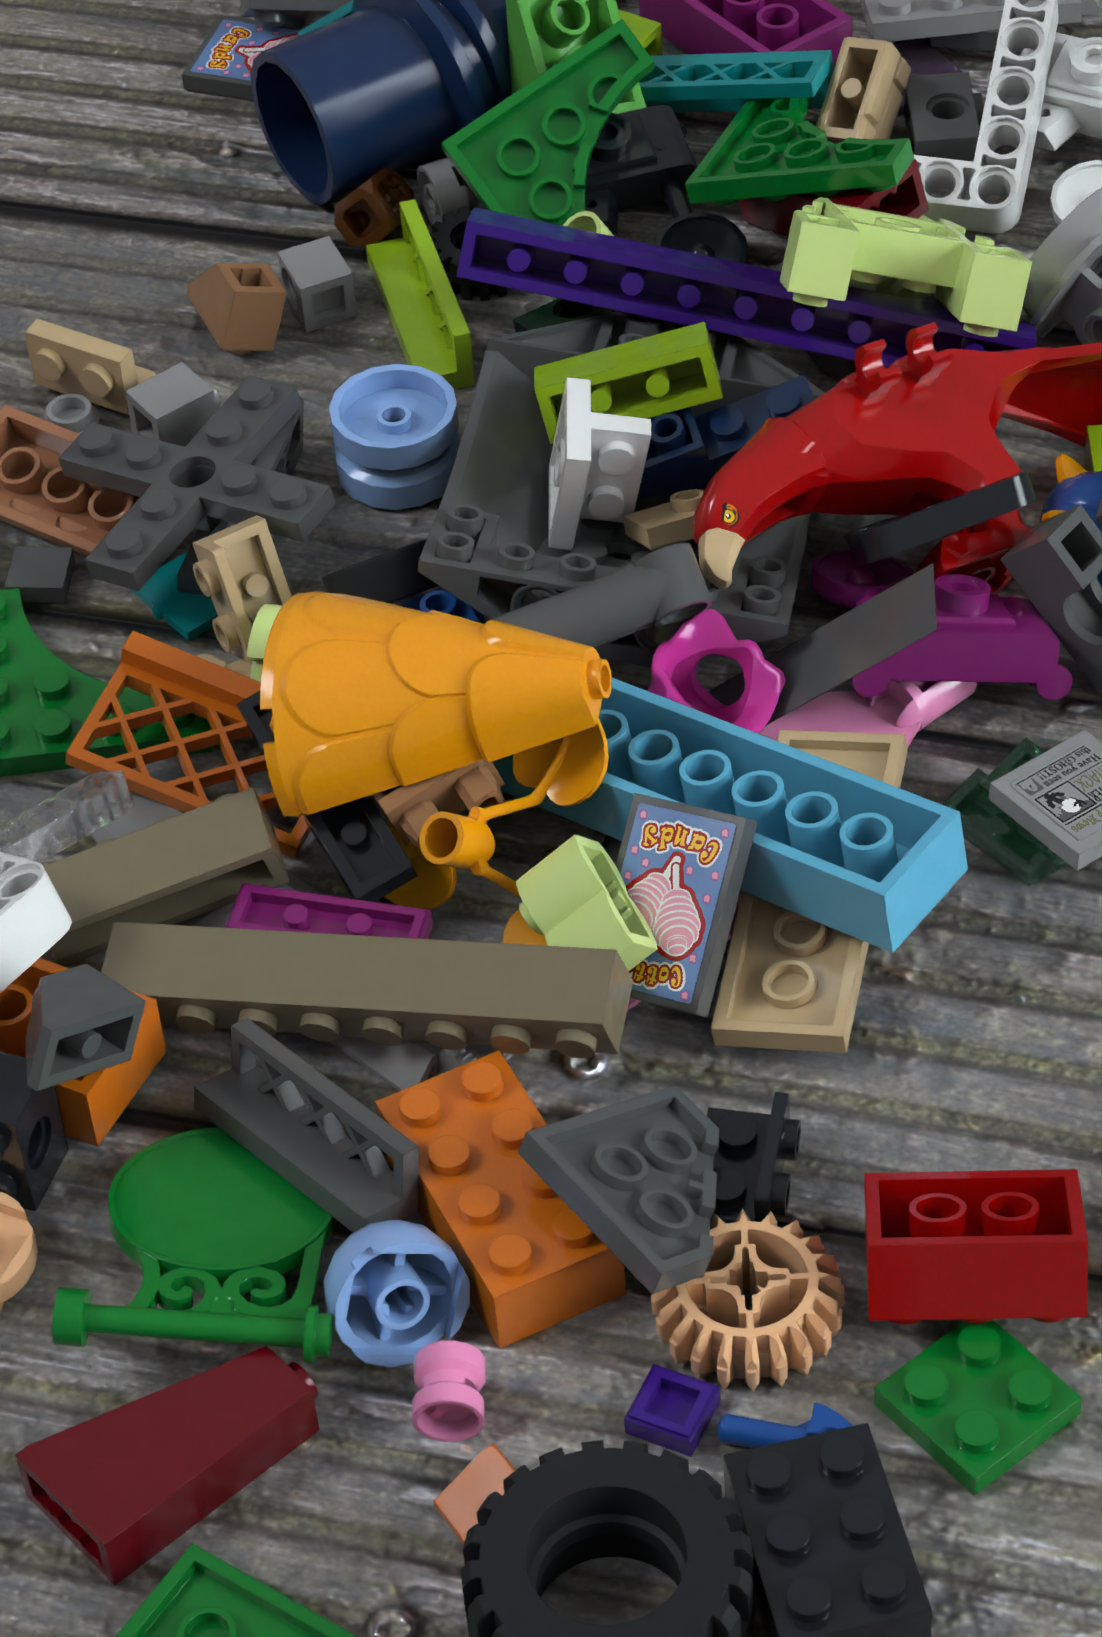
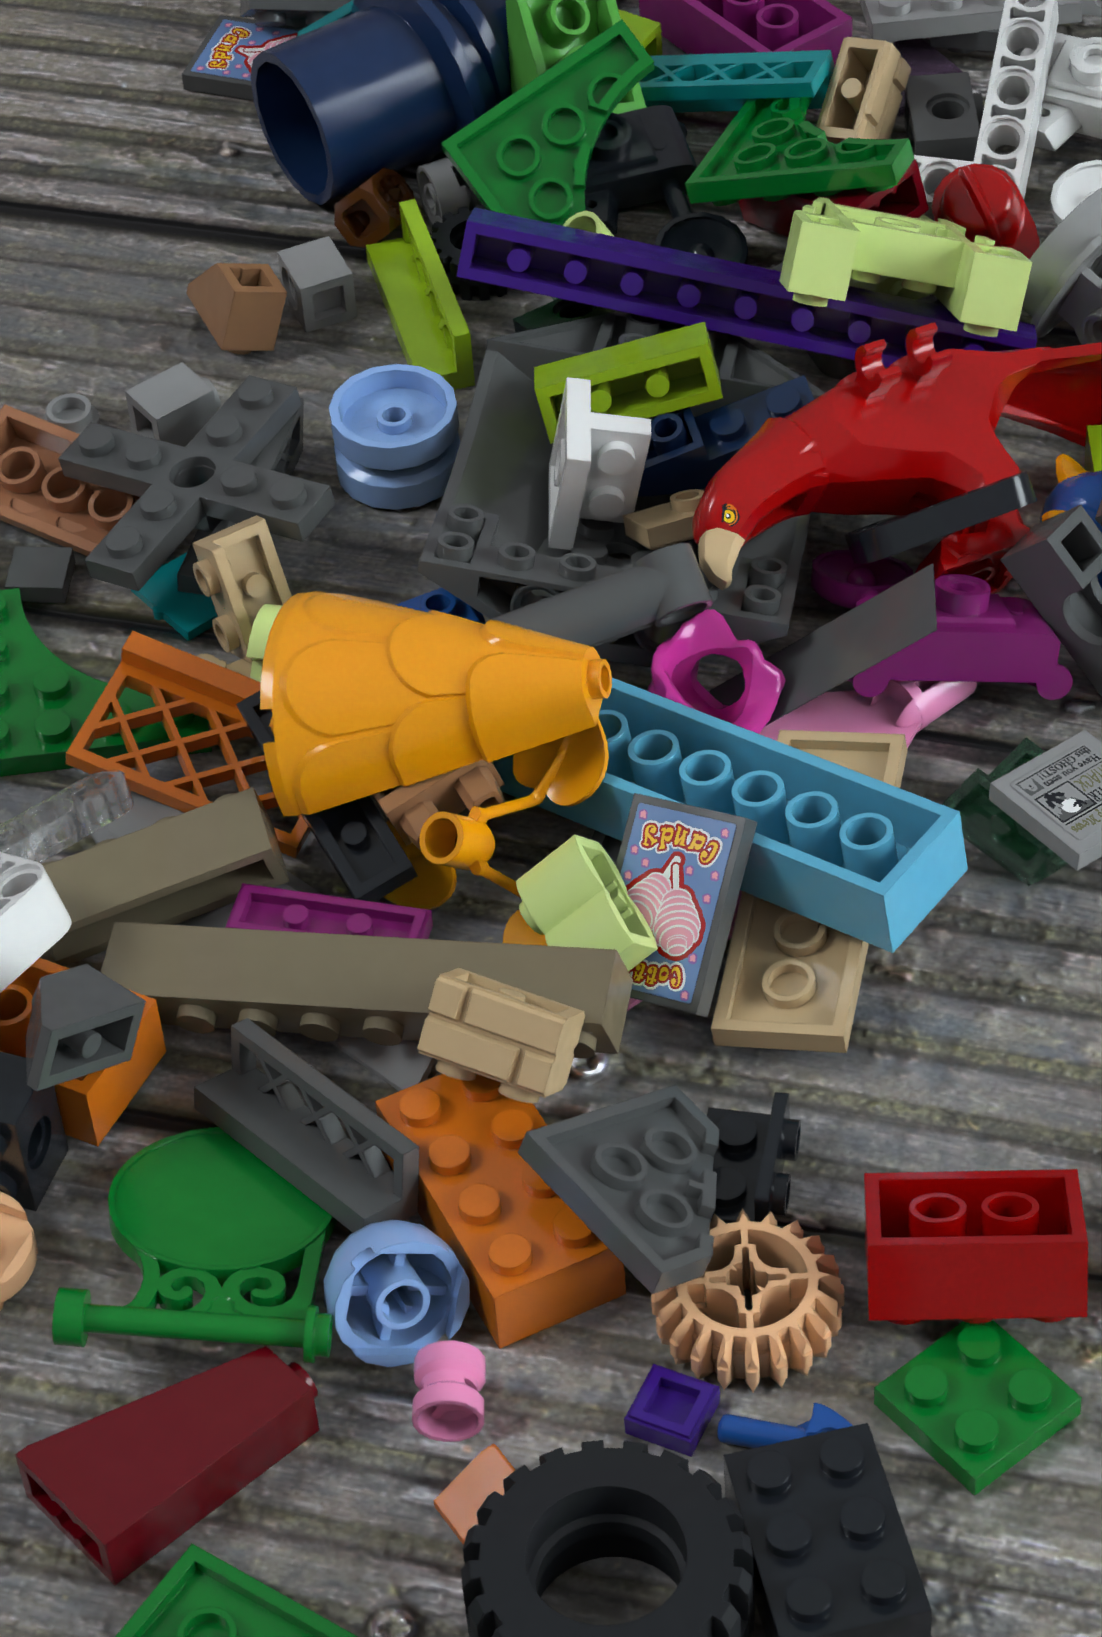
tan bracket [25,319,156,415] -> none
black tyre [322,539,439,604] -> none
none -> tan brick [417,968,586,1103]
none -> red piece [931,163,1040,259]

